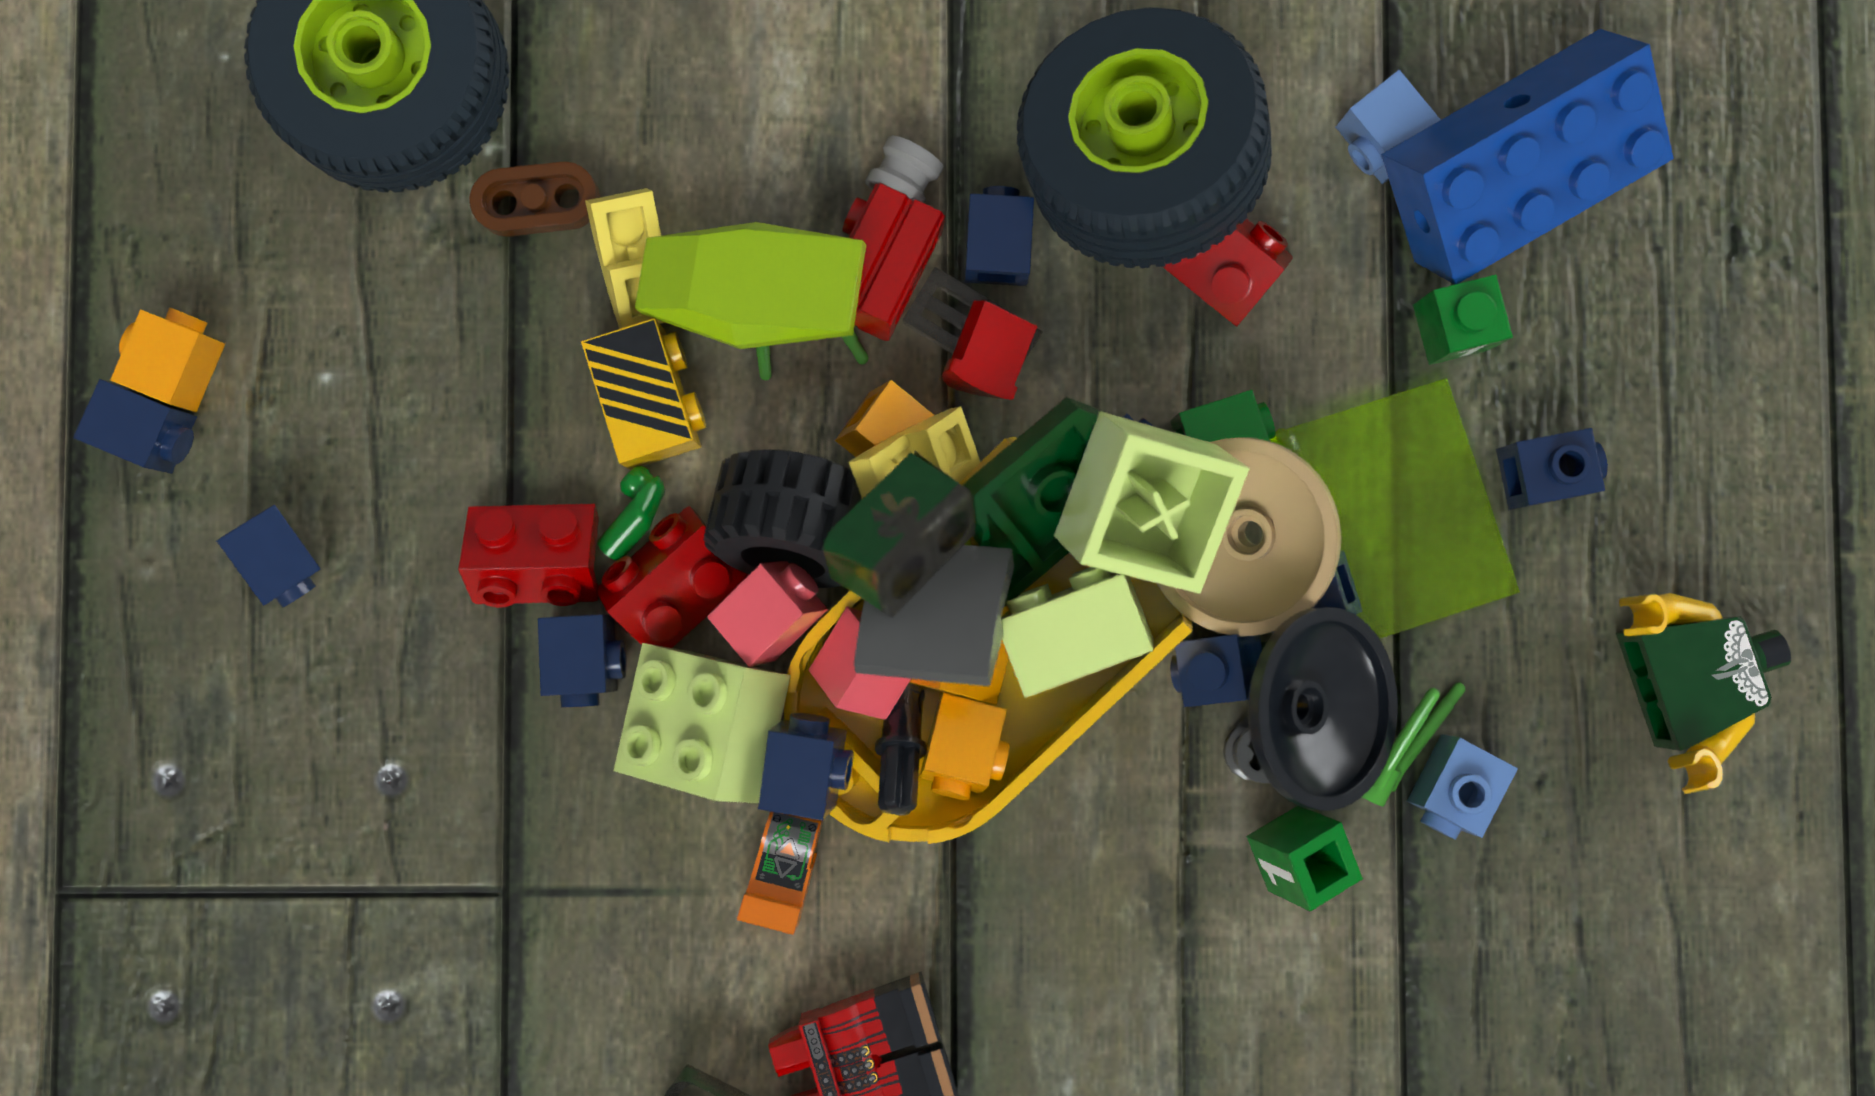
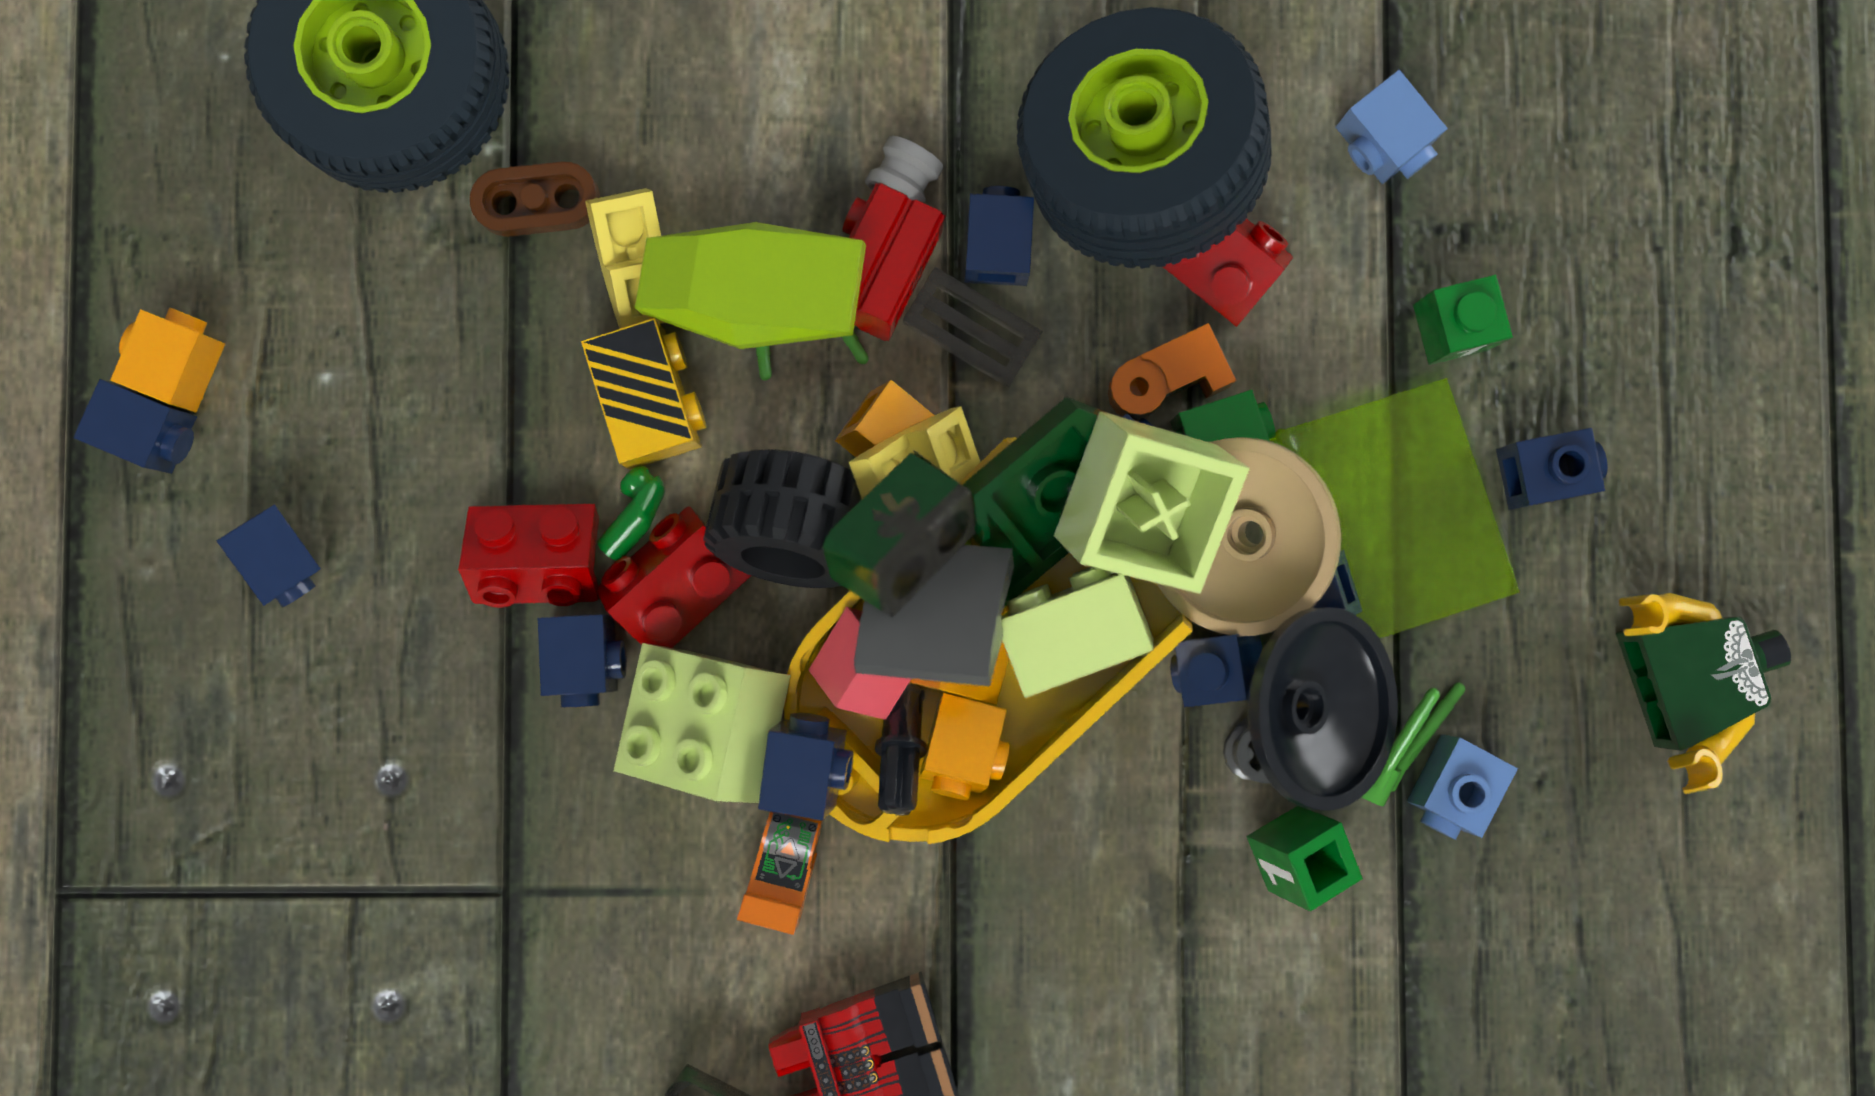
coral brick [707,561,828,667] -> none
red tile [942,300,1037,400] -> none
blue brick [1381,29,1674,285] -> none
none -> orange leg [1108,323,1237,420]

